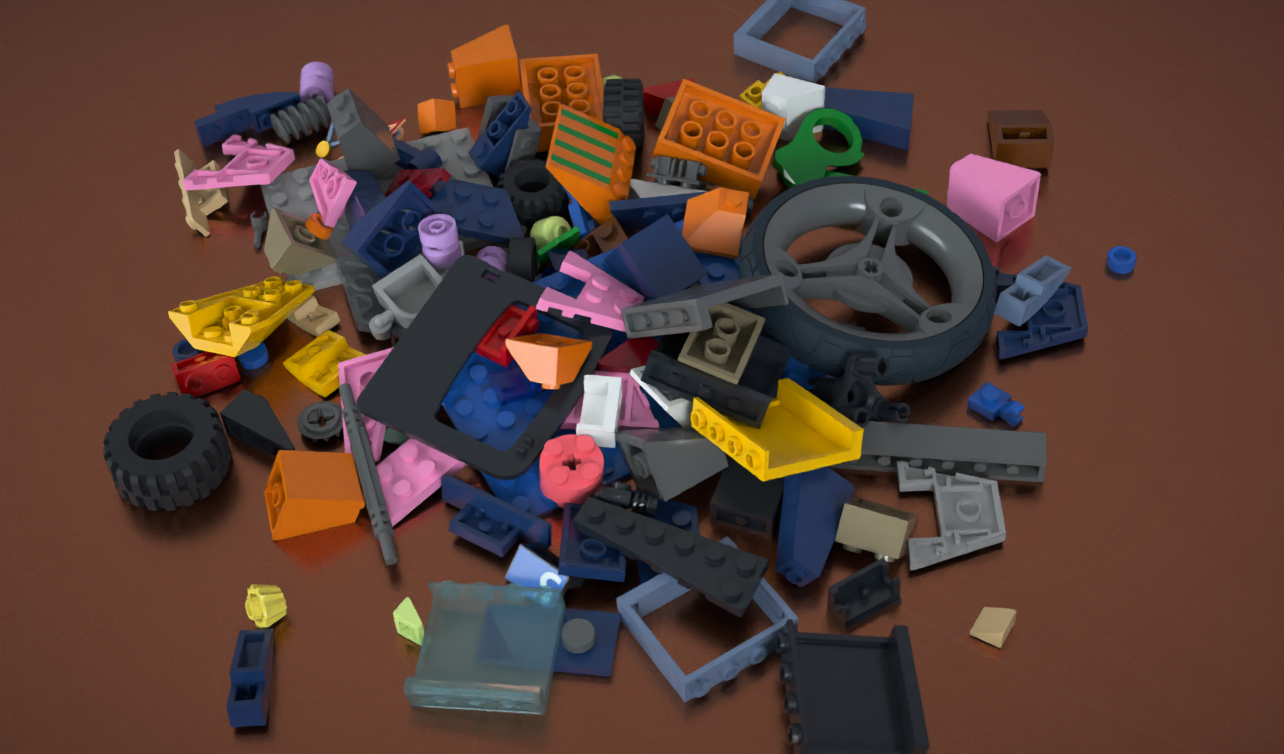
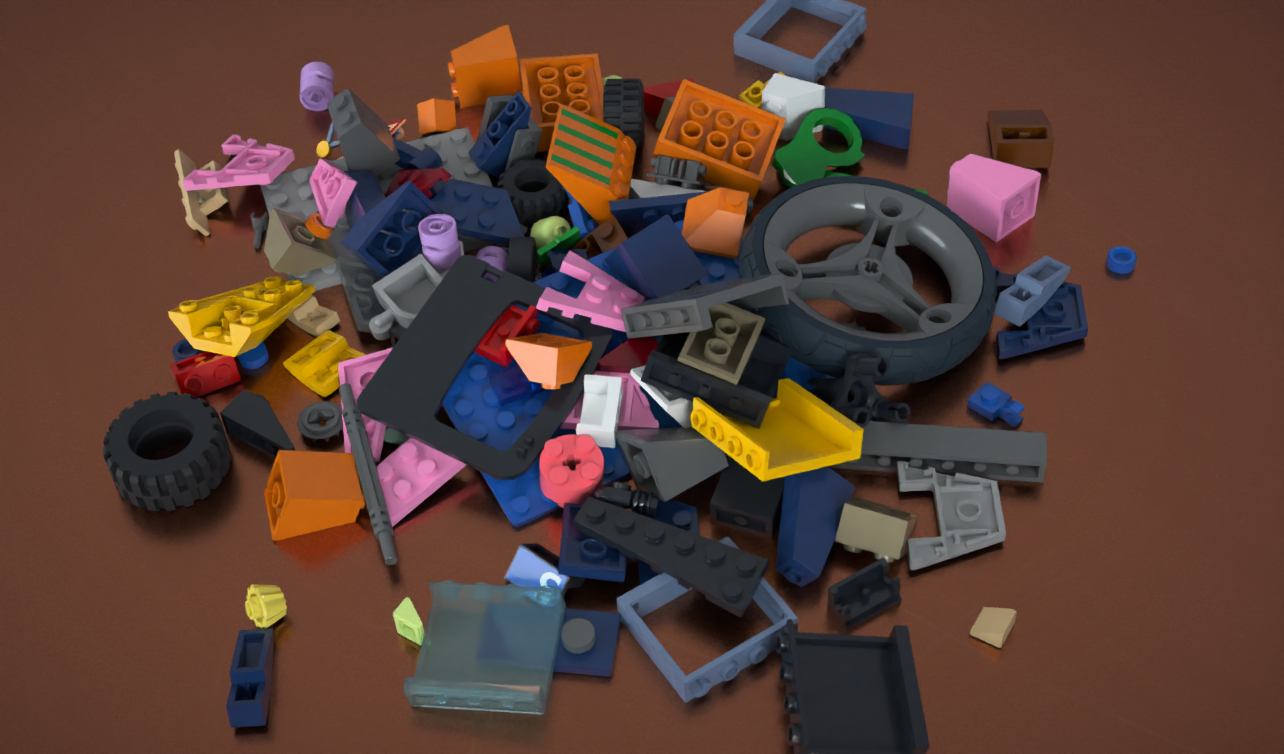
dark blue slope [193,92,301,147] -> none
dark grey piece [270,95,330,144] -> none
dark blue bracket [441,474,552,557] -> none

